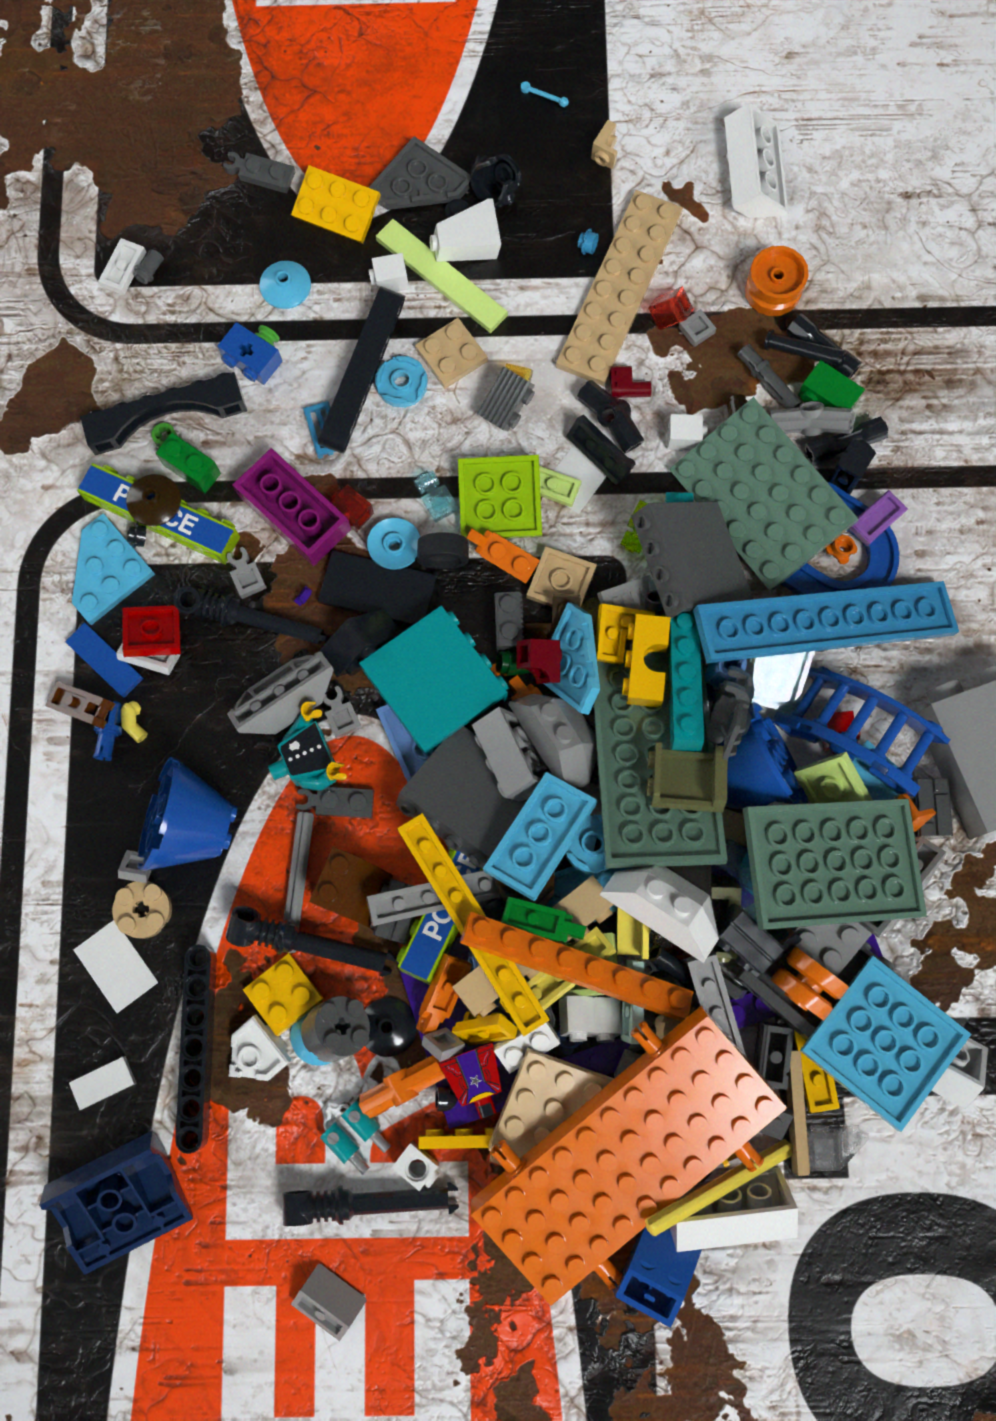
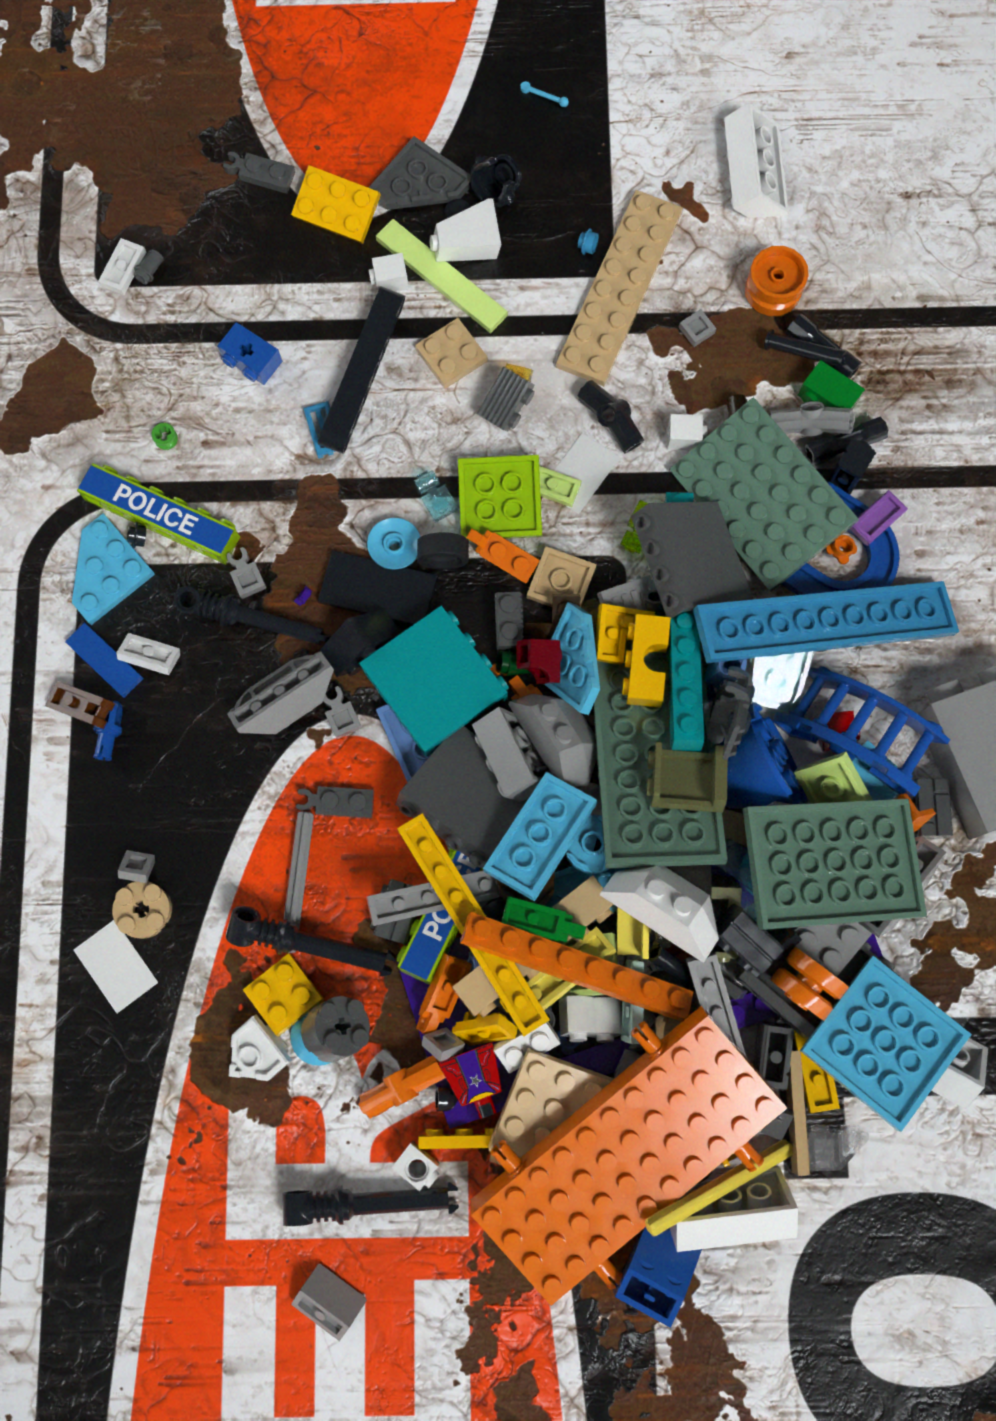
dark blue piece [39,1130,193,1275] -> none
white tile [69,1056,137,1110] -> none
black arch [80,372,247,456] -> none
light yellow arm [120,701,148,743] -> none
red plate [123,605,181,657] -> none
dark brown dish [126,474,181,526] -> none
blue cone [138,757,237,871] -> none
green brick [156,433,221,494] -> none
black beam [175,944,217,1154] -> none
magenta brick [232,448,351,567] -> none
bright green bush [255,325,280,347] -> none
medium azure dish [259,261,311,309] -> none
torso [268,702,347,791] -> none
reddish brown slope [309,847,393,928] -> none
teal piece [320,1100,391,1175] -> none
clear red brick [330,484,374,533] -> none
black dish [365,998,417,1057] -> none
medium azure tile [375,356,428,408] -> none
black hinge [566,414,636,485] -> none
tan bracket [591,120,618,169] -> none
dark red piece [610,366,652,398] -> none
clear red panel [648,286,694,330] -> none
dark grey pin [737,343,802,409] -> none

